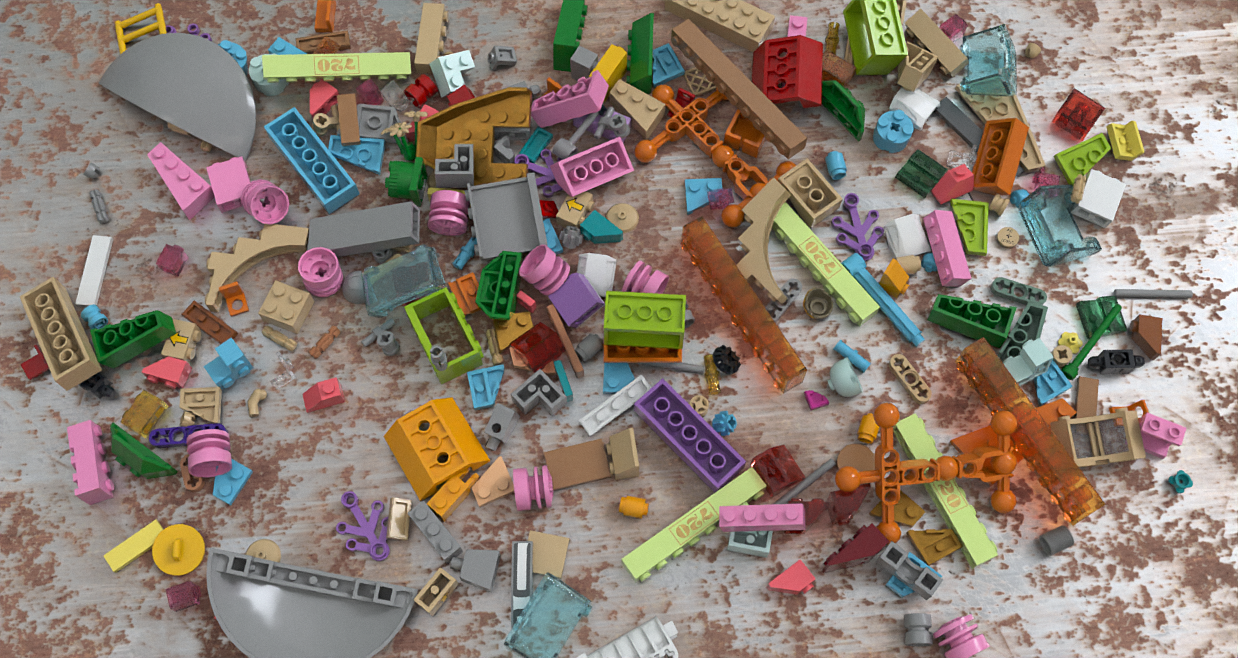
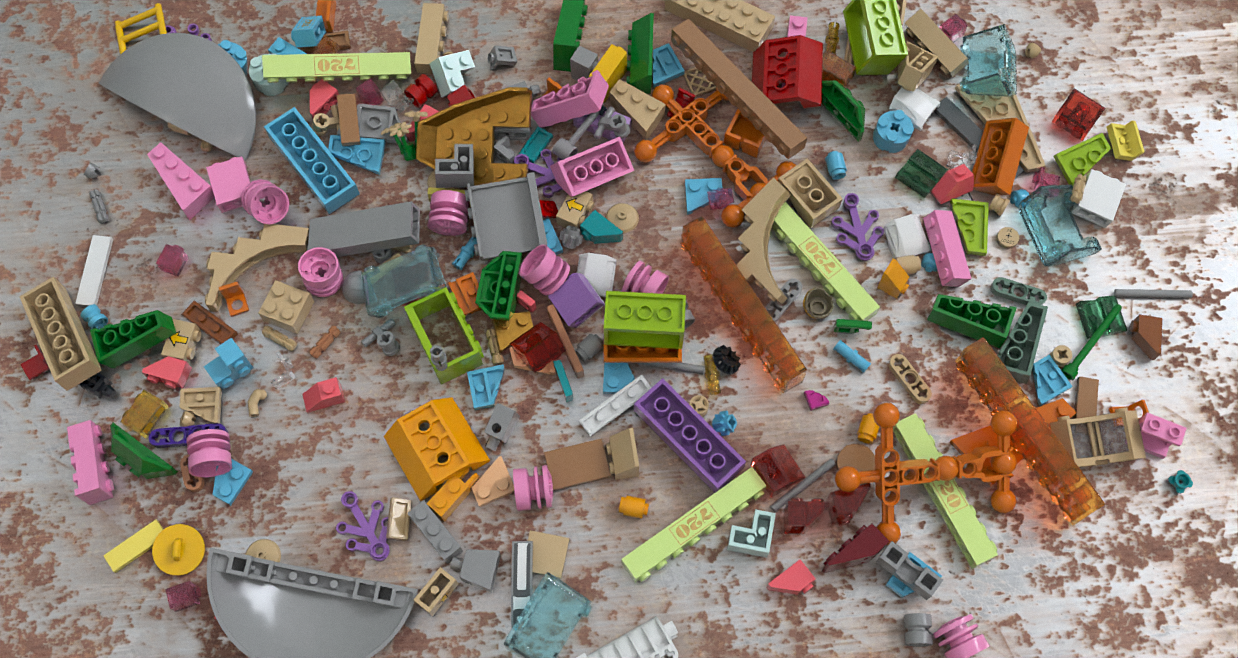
green piece [385,157,428,207] -> none
light grey brick [511,369,567,416] -> none
bright pink brick [719,504,805,532] -> none
light aqua cylinder [827,357,863,397] -> none
medium azure piece [841,253,925,347] -> none
pearl gold wing [869,490,926,528] -> none
pearl gold wing [906,529,963,566] -> none
light aqua brick [1000,338,1053,390] -> none
light grey piece [1039,525,1074,556] -> none
light yellow plant [1058,332,1083,354] -> none
black piece [1088,349,1145,374] -> none
none -> medium azure brick [291,16,326,47]
none -> green tile [834,319,872,334]

